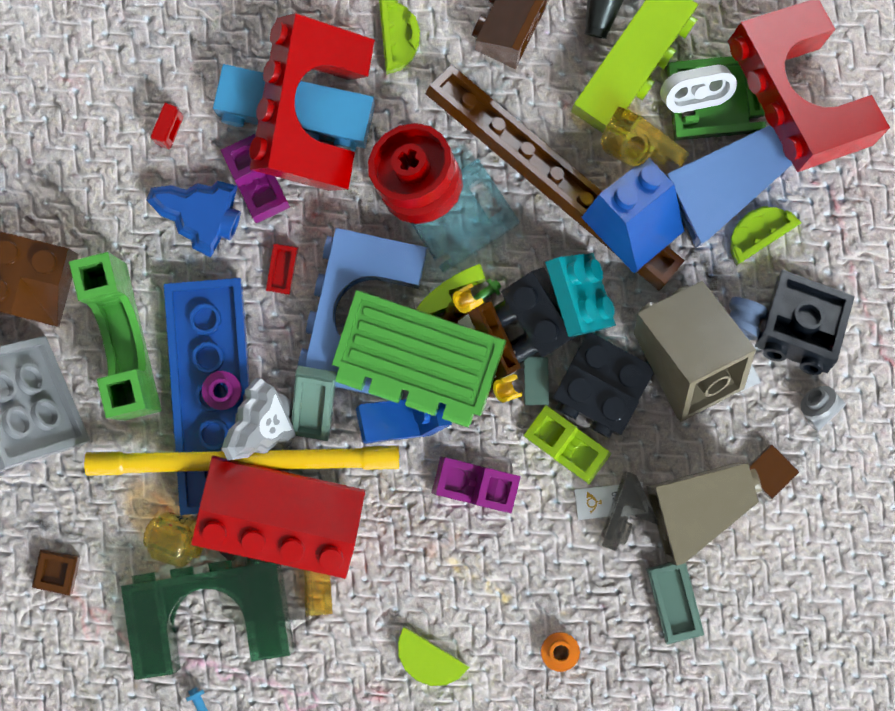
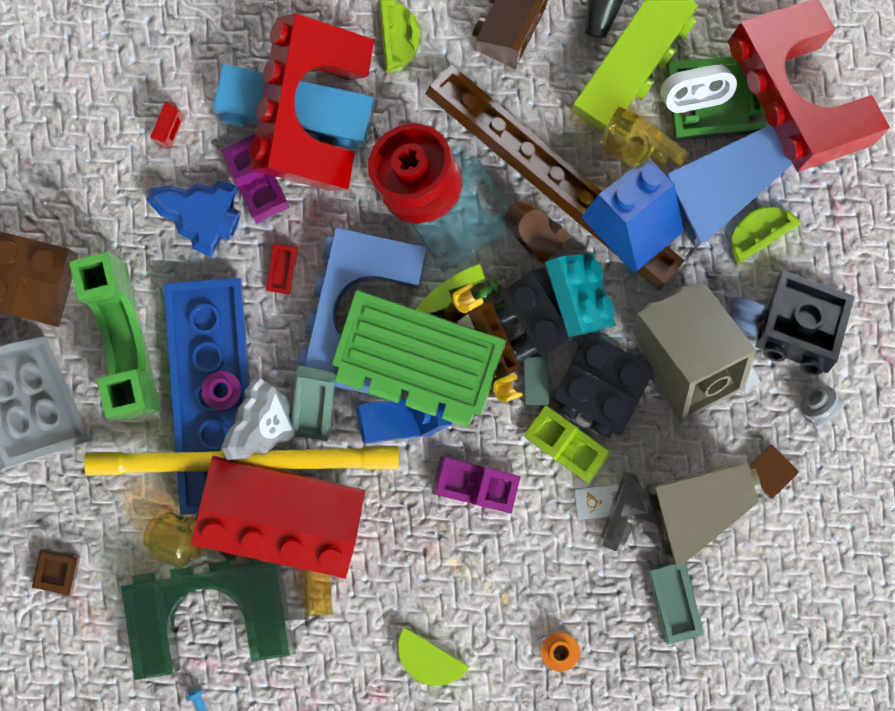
none -> reddish brown leg [505,200,571,264]

